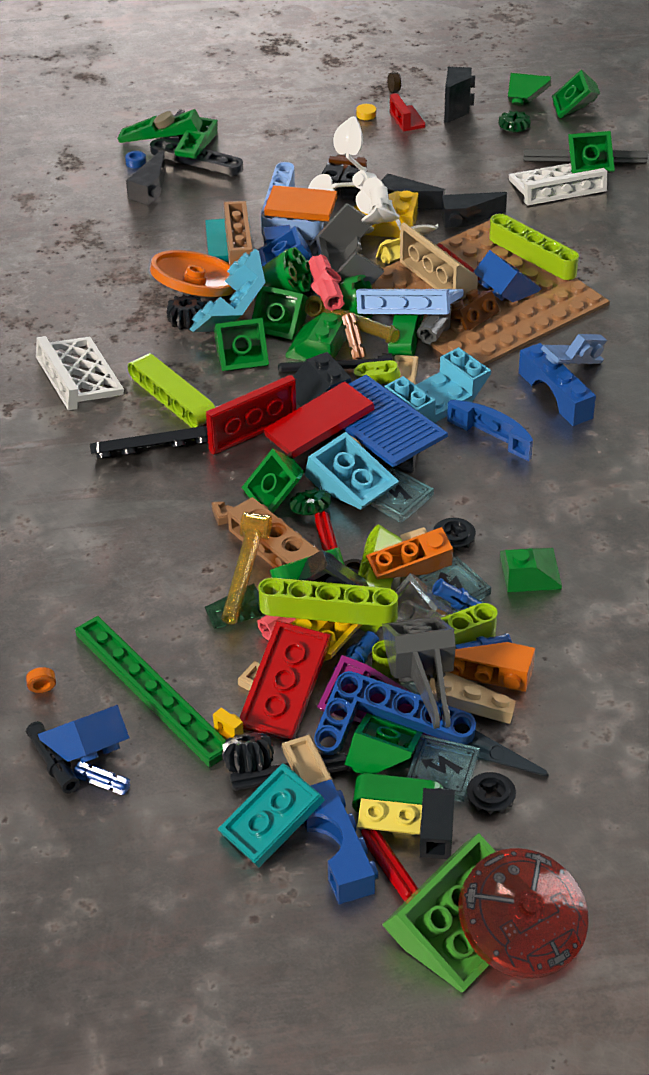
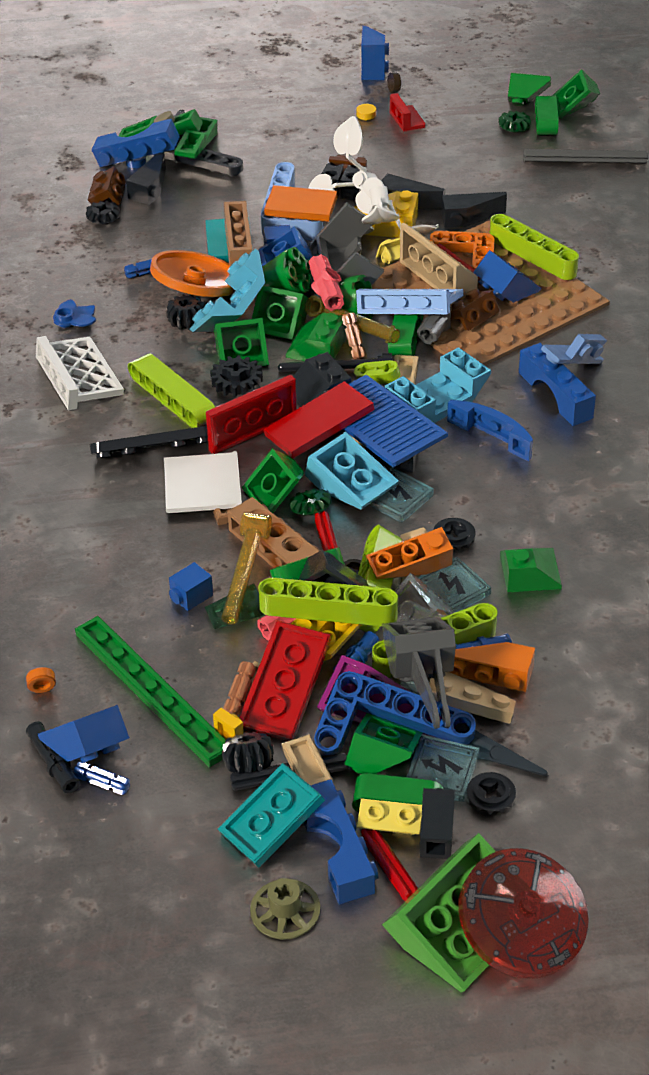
blue pin [432,578,485,610] -> none
black slope [444,66,475,123] -> none
white fence [509,163,607,206] -> none
green slope [568,131,615,174] -> none
none -> blue plate [53,299,96,328]
none -> black gear [86,200,120,224]
none -> reddish brown bracket [87,167,126,206]
none -> blue arch [91,118,179,167]
none -> blue axle [124,259,152,279]
none -> white piece [164,451,242,513]
none -> blue brick [169,562,213,611]
none -> black gear [210,355,263,397]
none -> nougat axle [223,661,256,716]
none -> olive wheel [250,878,321,939]
none -> blue slope [361,26,389,80]
none -> orange beam [430,231,495,269]
none -> green beam [535,96,559,135]

